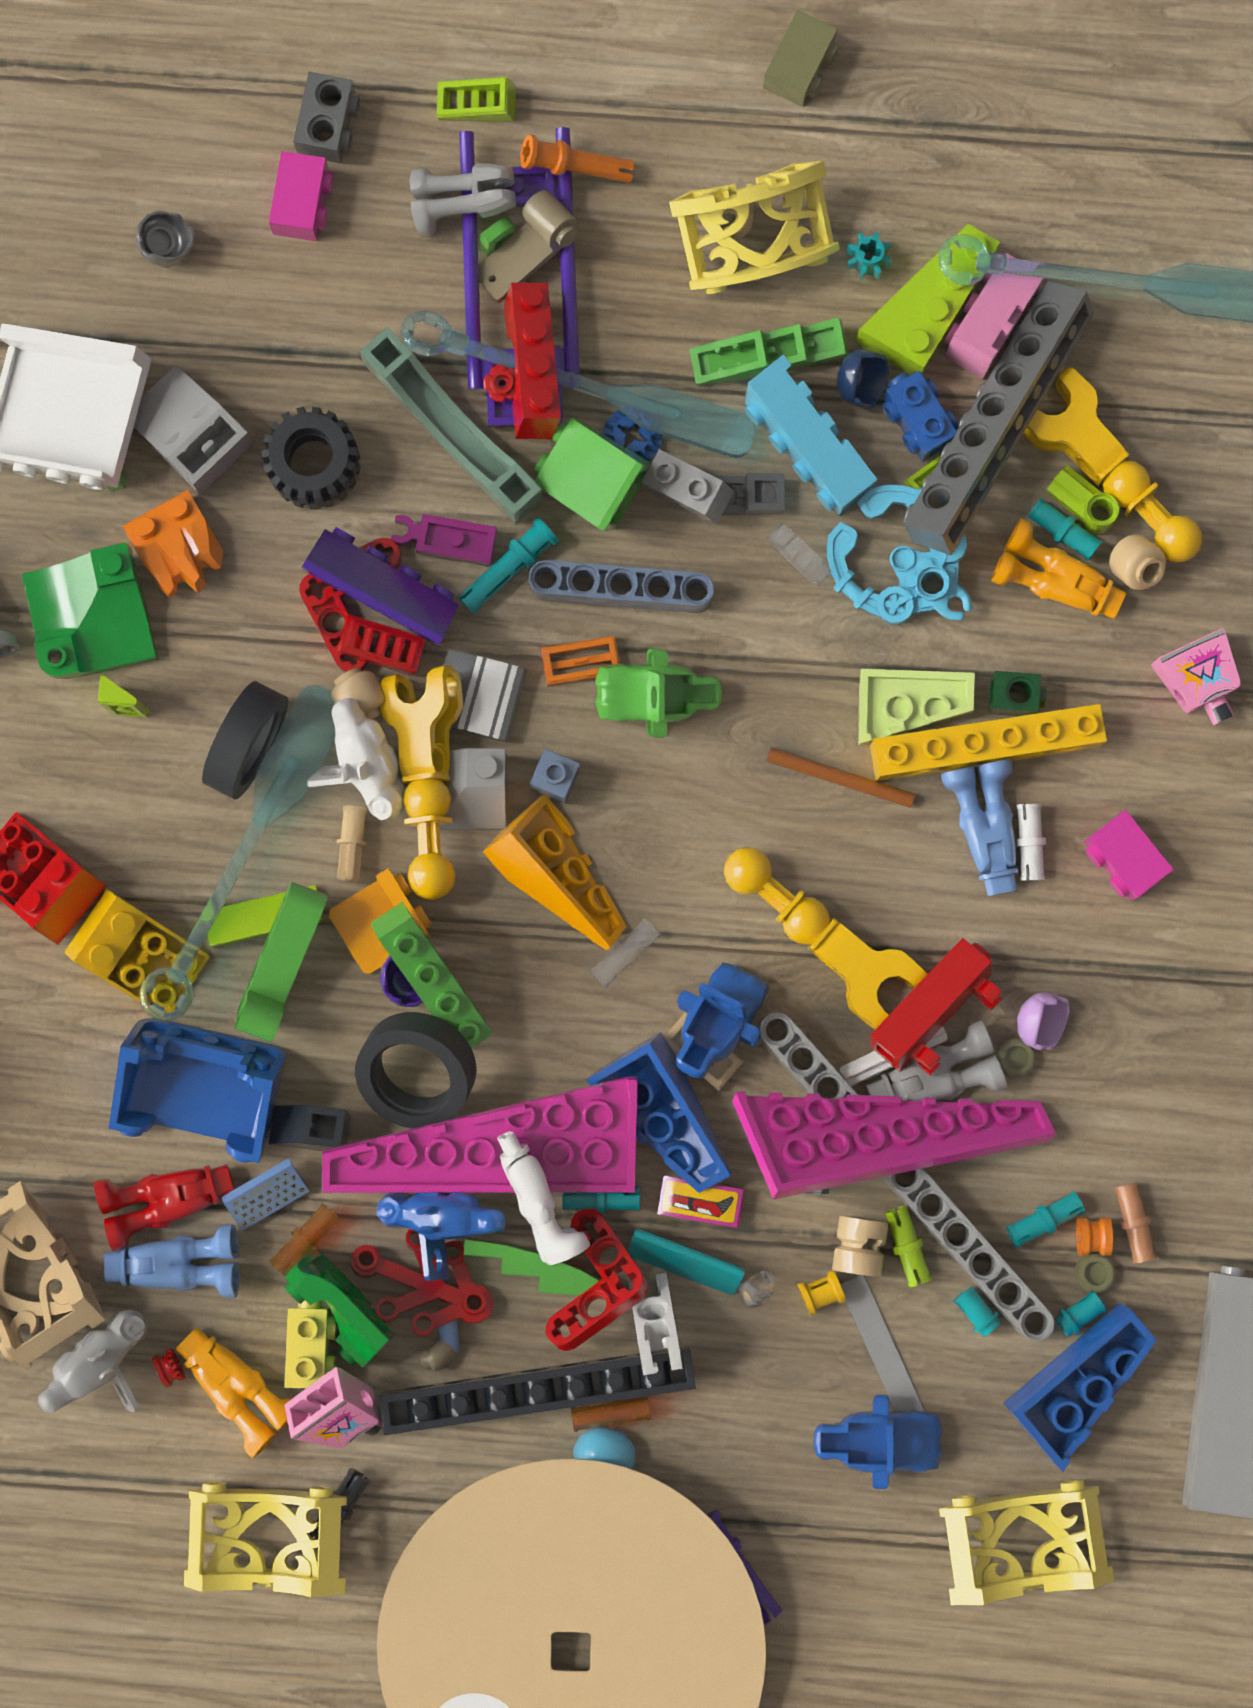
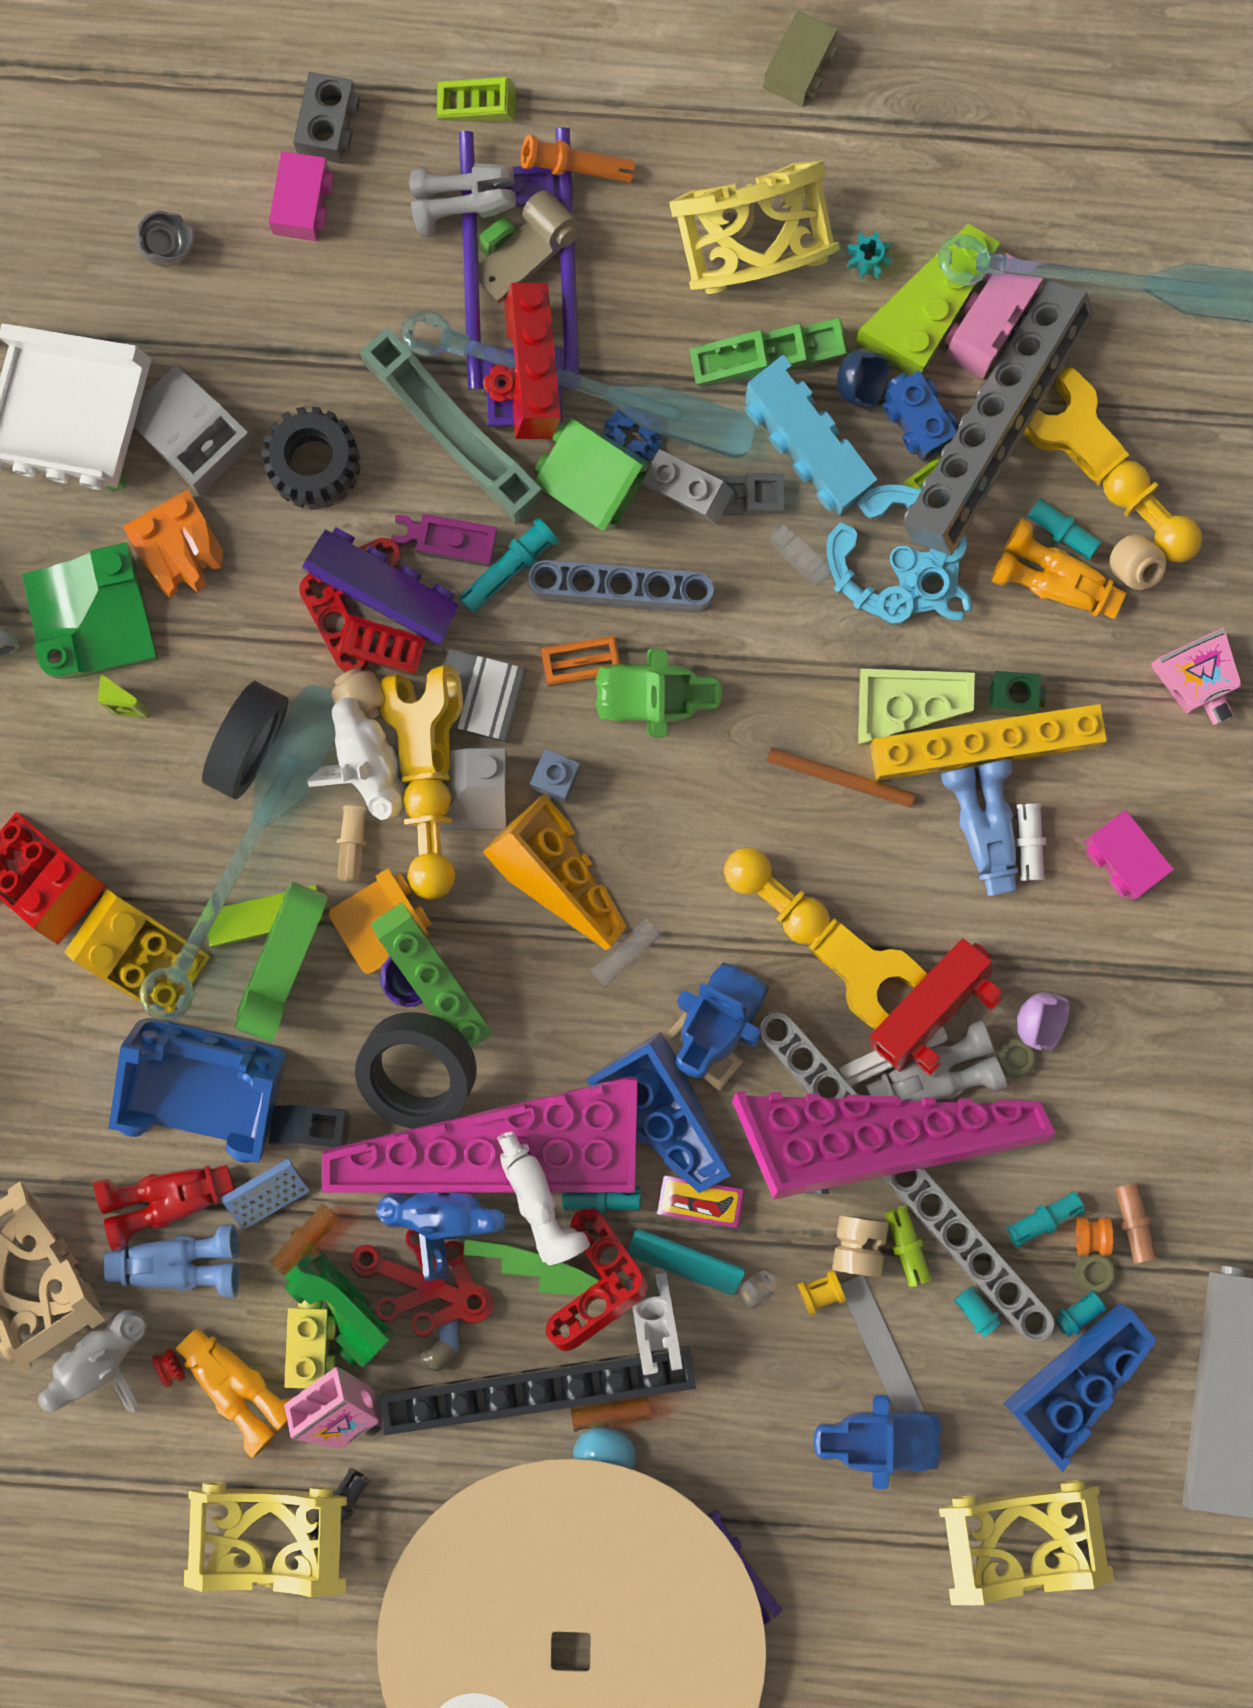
lime piece [1046,465,1119,535] -> none

